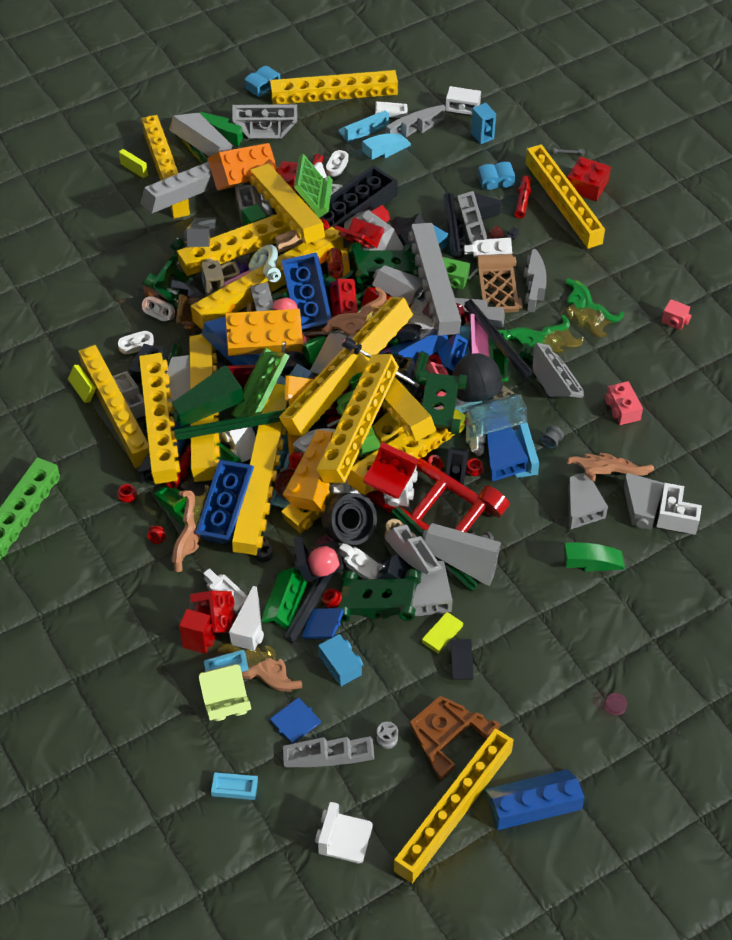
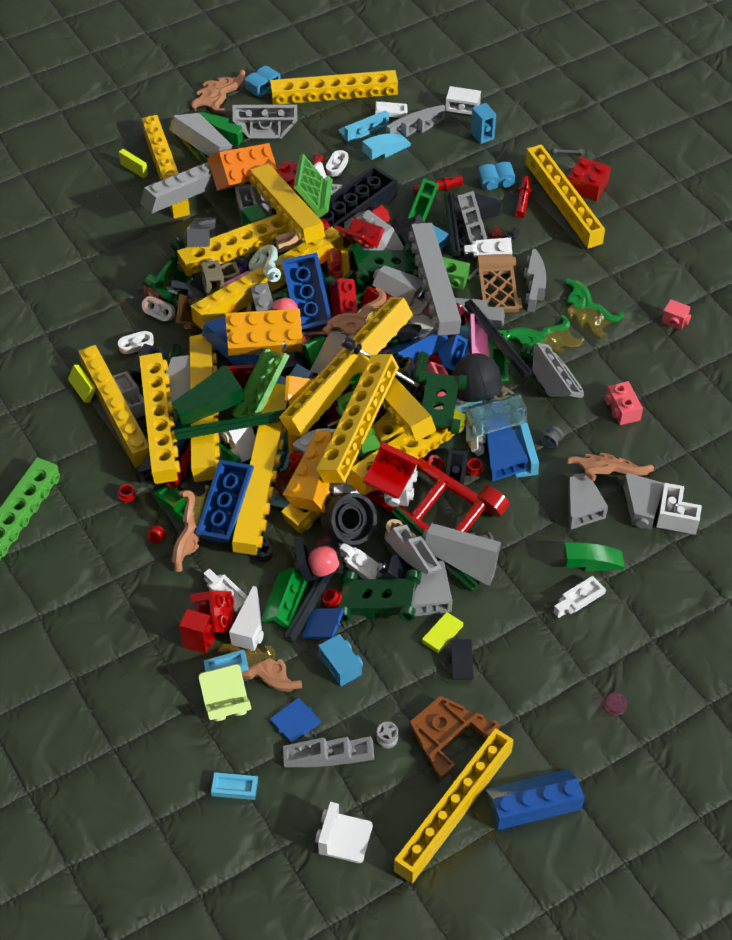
none -> nougat piece [192,70,246,114]
none -> green slope [408,178,439,222]
none -> red pin [413,175,463,196]
none -> white hinge [553,576,606,618]

